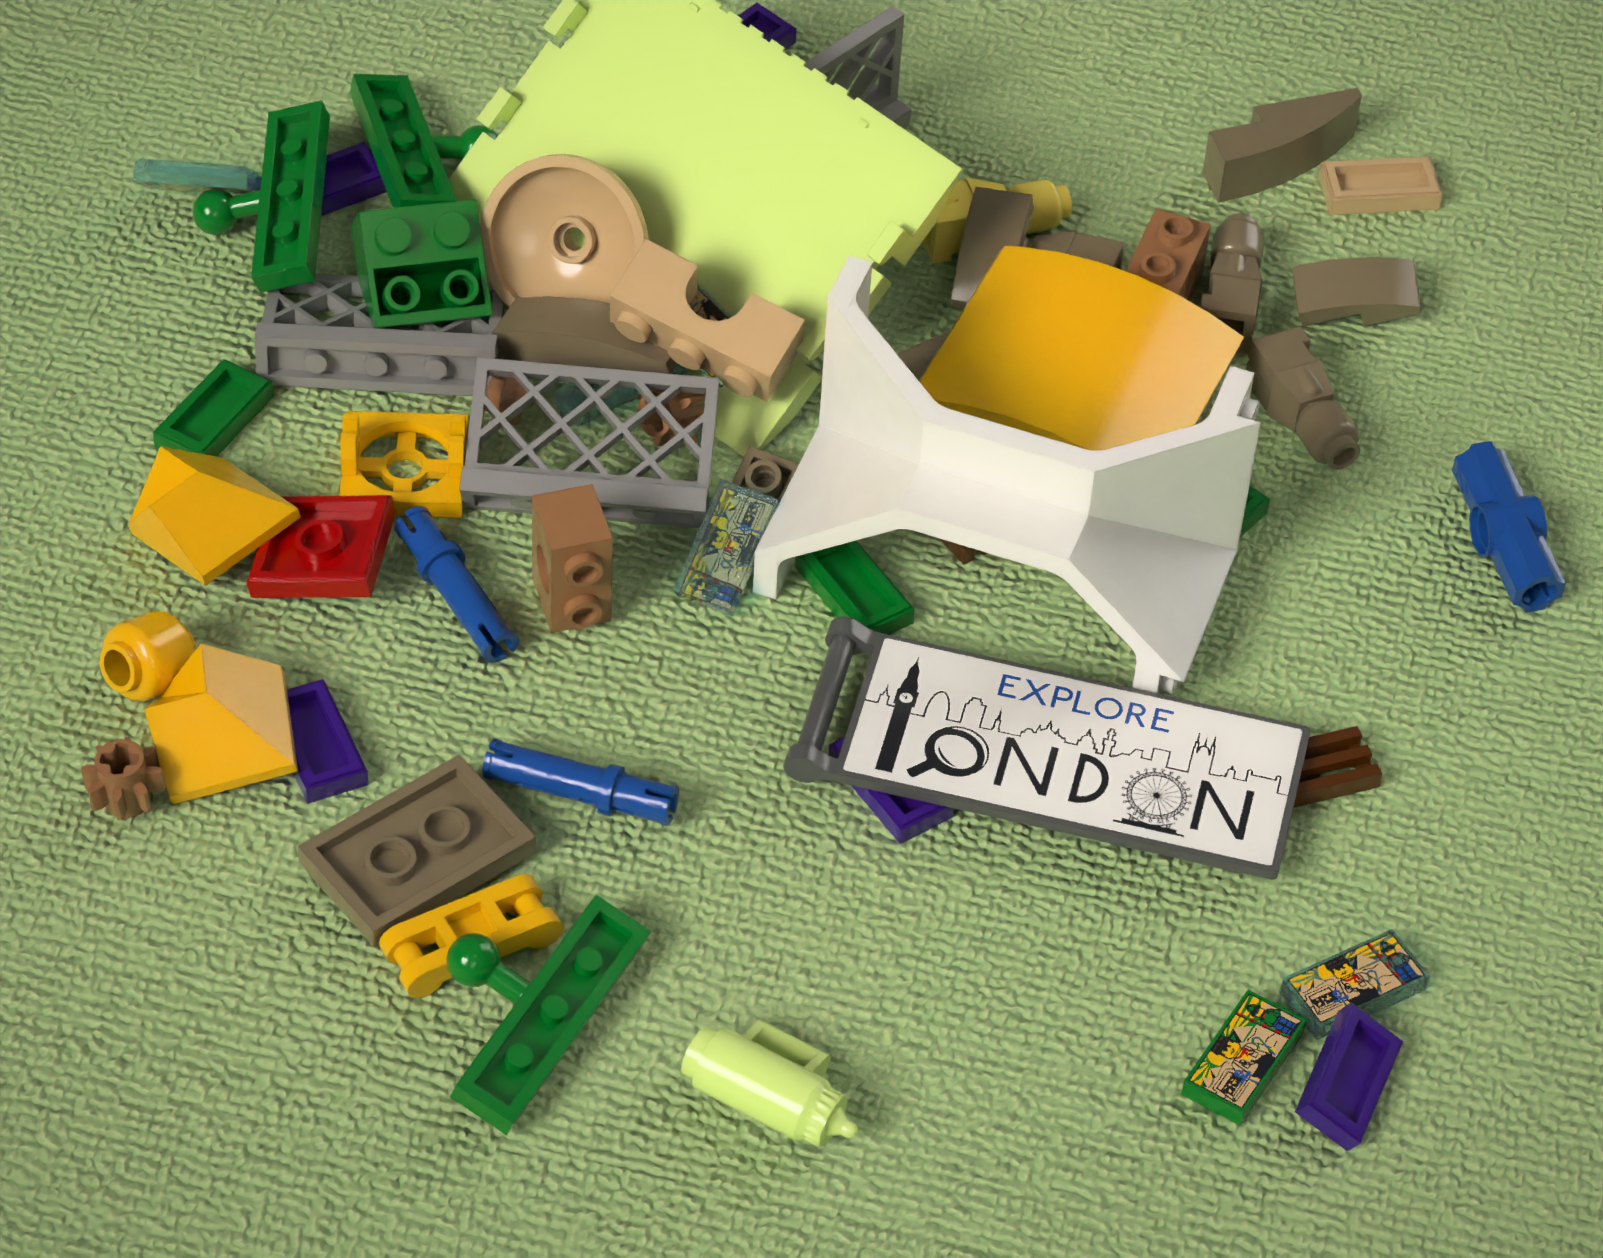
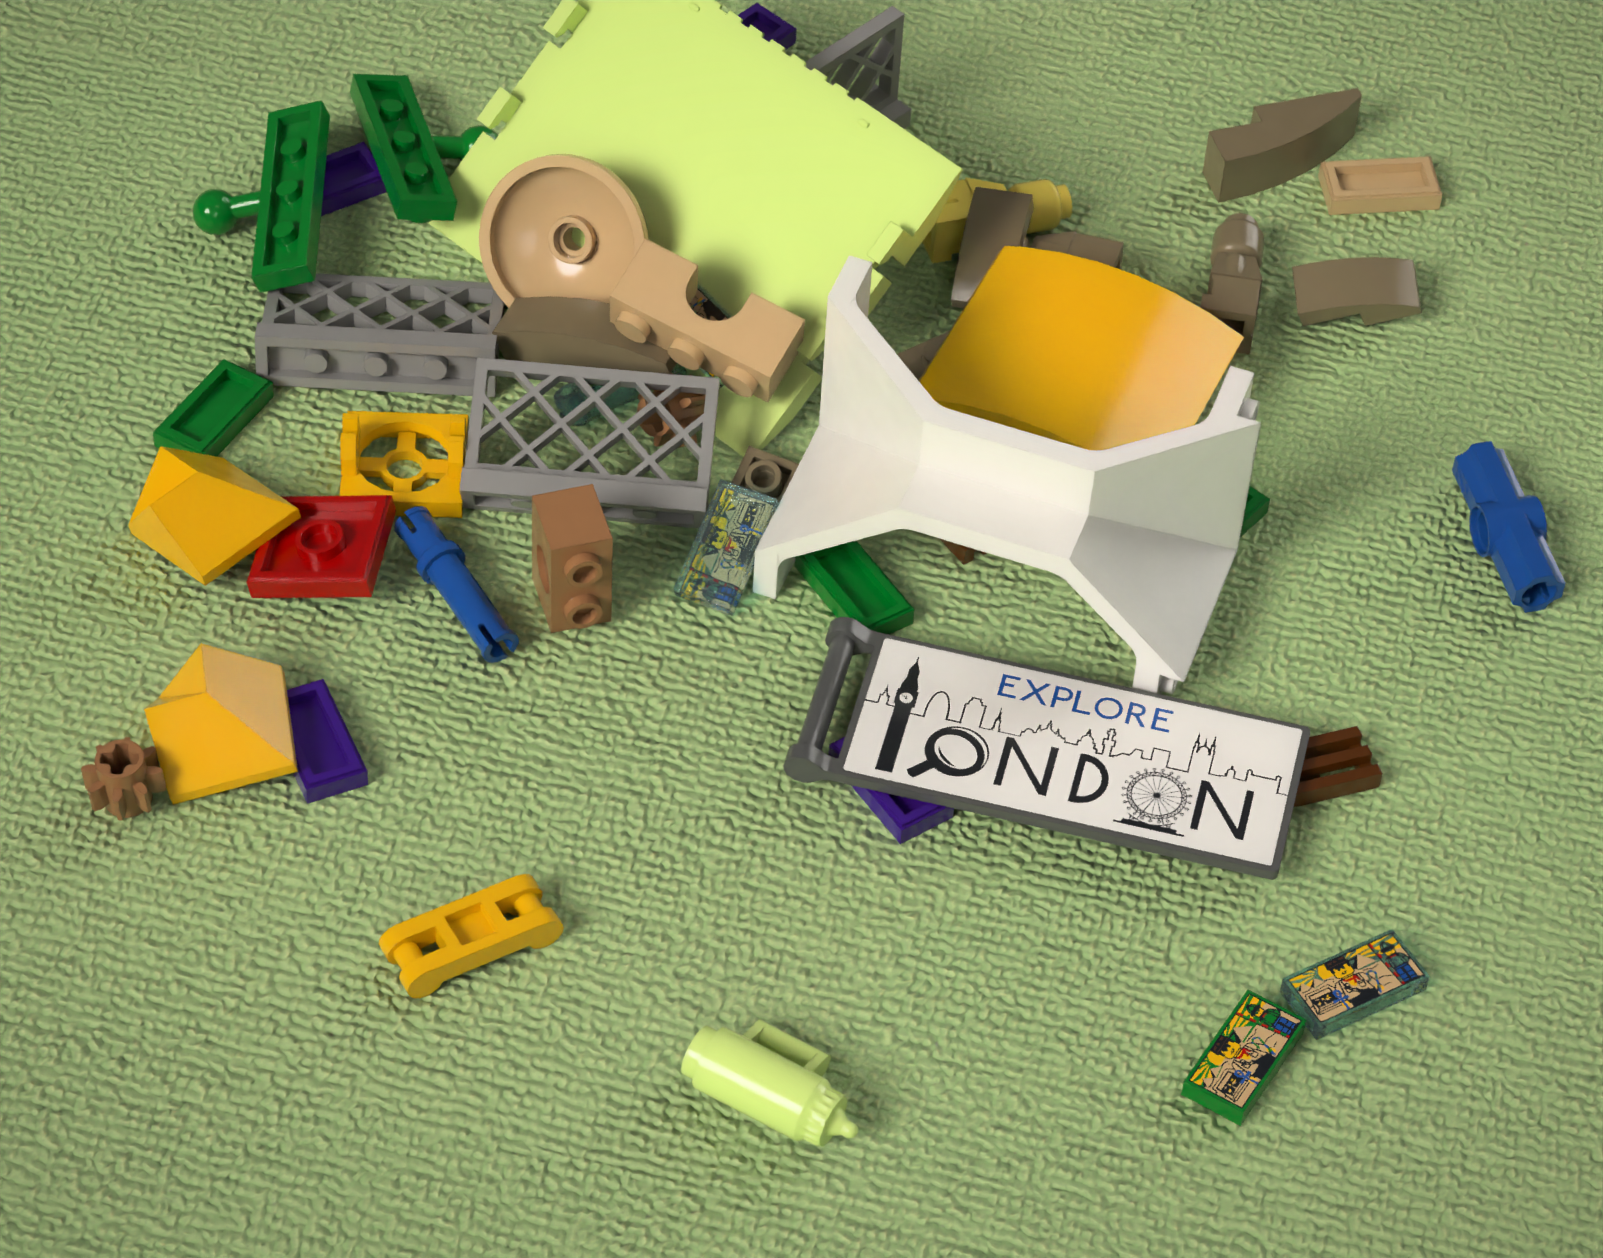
yellow head [99,611,196,701] -> none
clear light blue tile [133,159,262,195] -> none
dark tan plate [298,755,536,947] -> none
green slope [351,199,493,329] -> none
green plate [446,895,651,1135] -> none
blue pin [482,738,679,827] -> none
medium nougat plate [485,376,527,426] -> none
medium nougat brick [1126,208,1211,301] -> none
dark tan piece [1246,326,1360,470] -> none
dark purple tile [1295,1002,1403,1151] -> none

